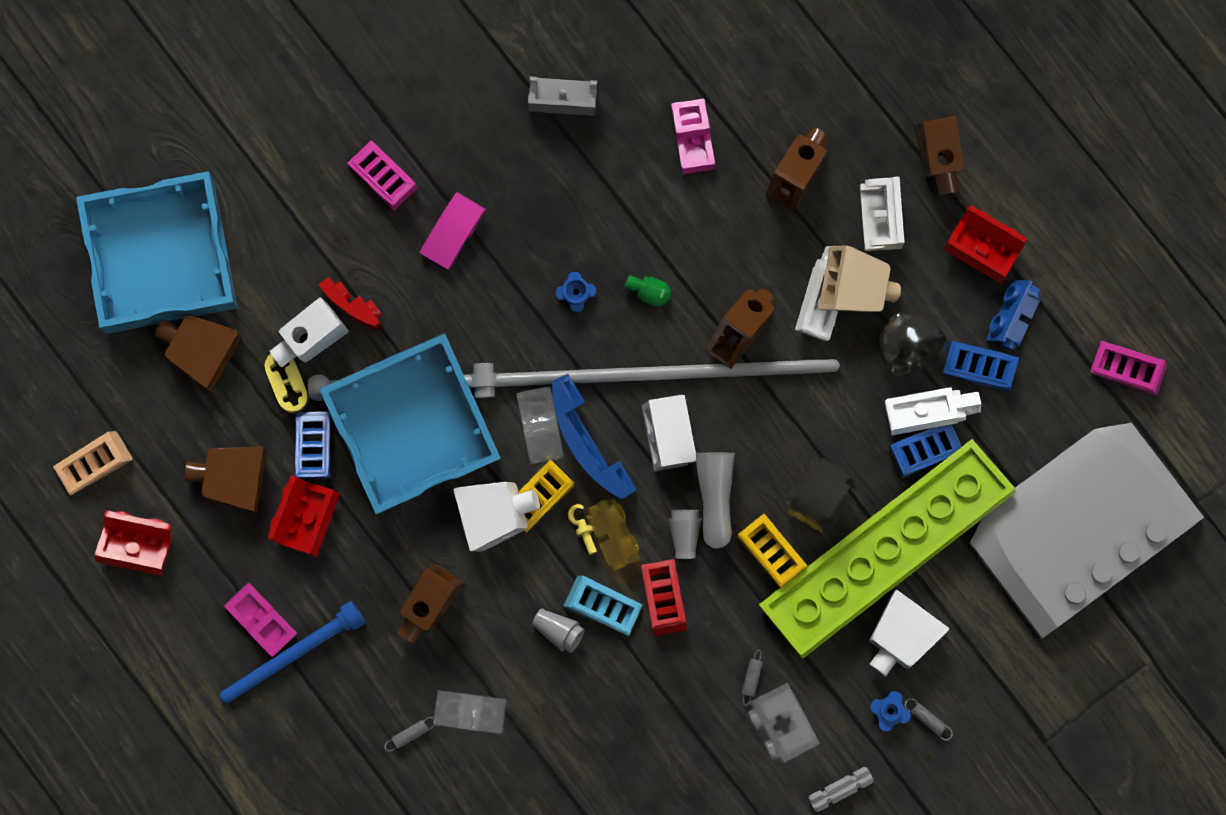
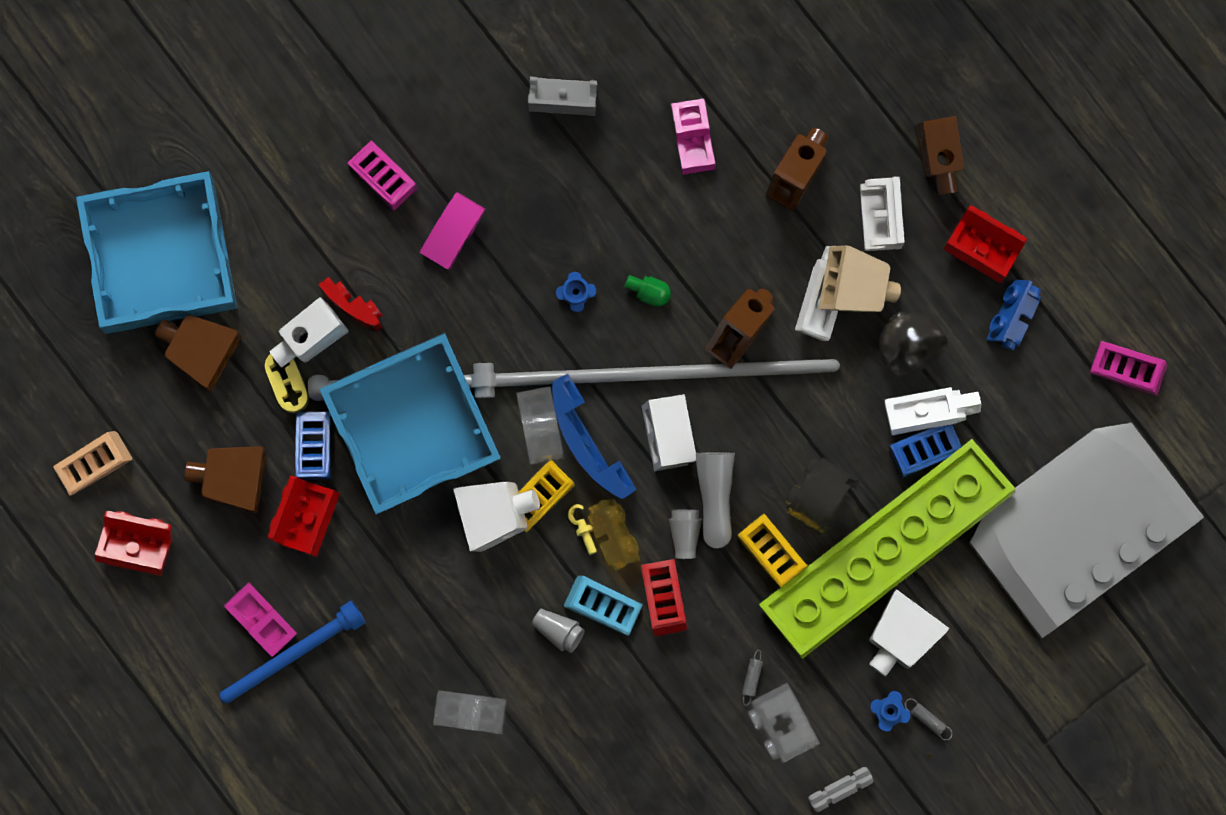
light grey piece [385,717,436,751] -> none
reddish brown torso [397,564,464,643] -> none
blue slope [942,341,1019,393] -> none

